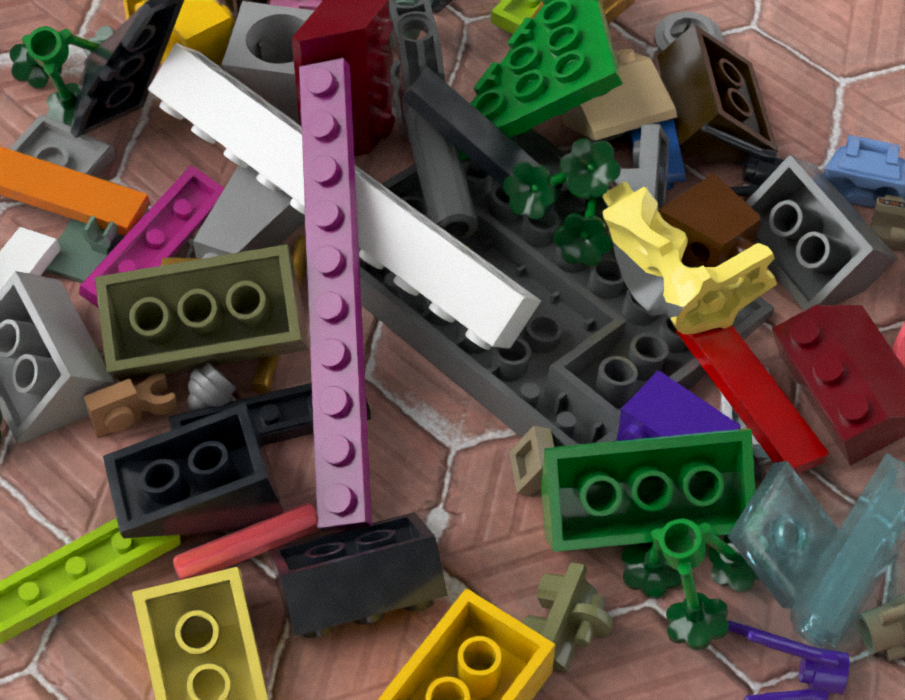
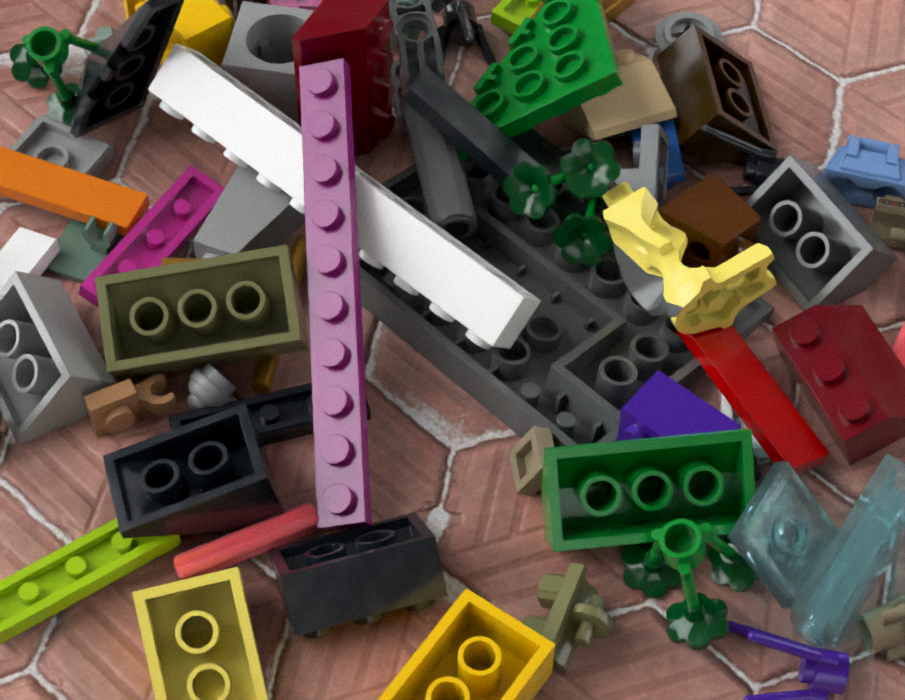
none -> black plant [437,0,497,66]

